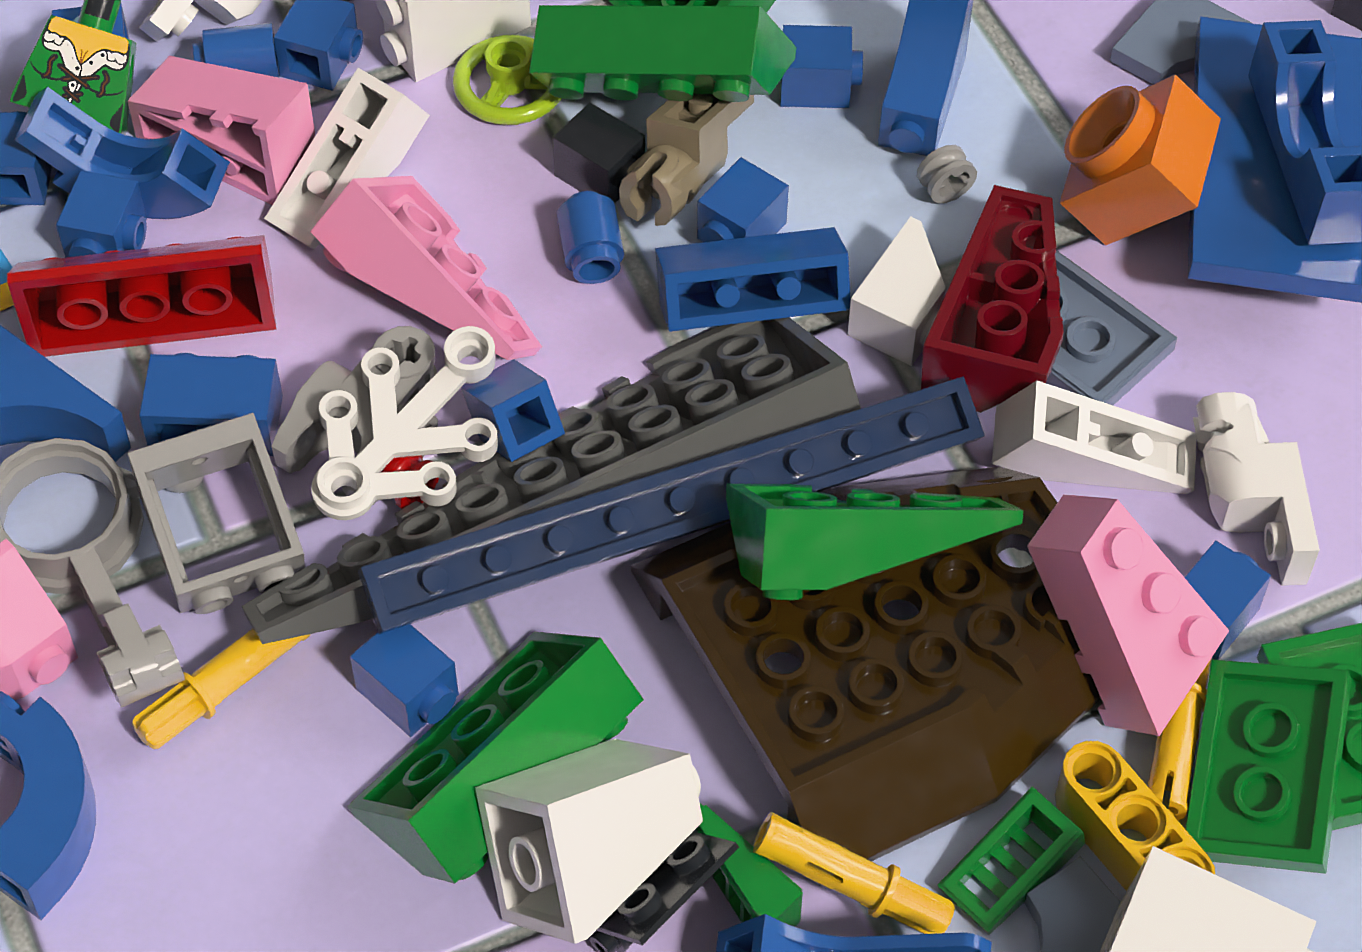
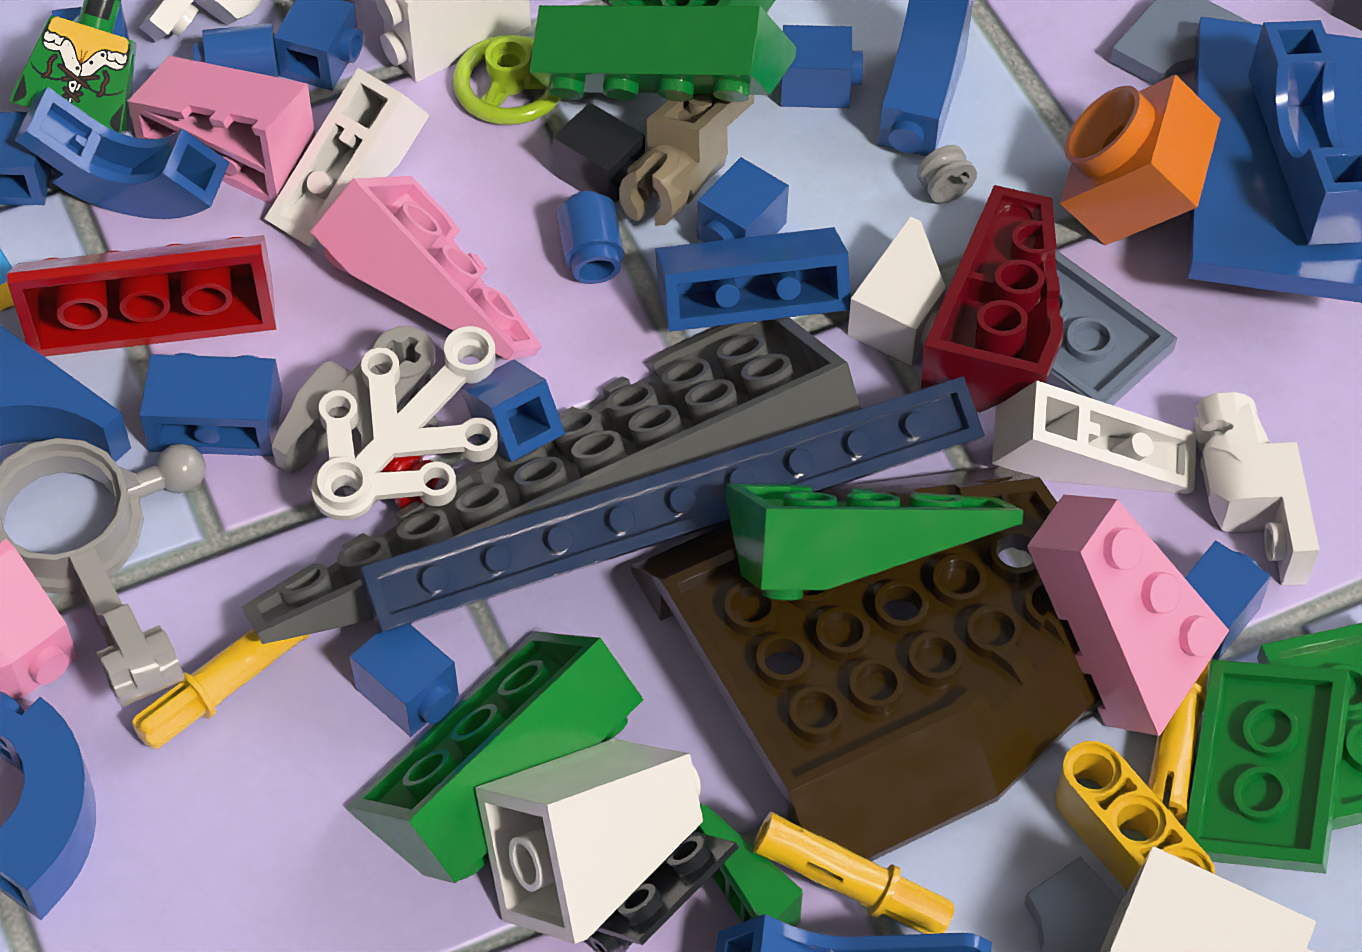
blue brick [56,170,147,258] -> none
light grey window [128,413,305,614] -> none
green slope [937,786,1085,935] -> none

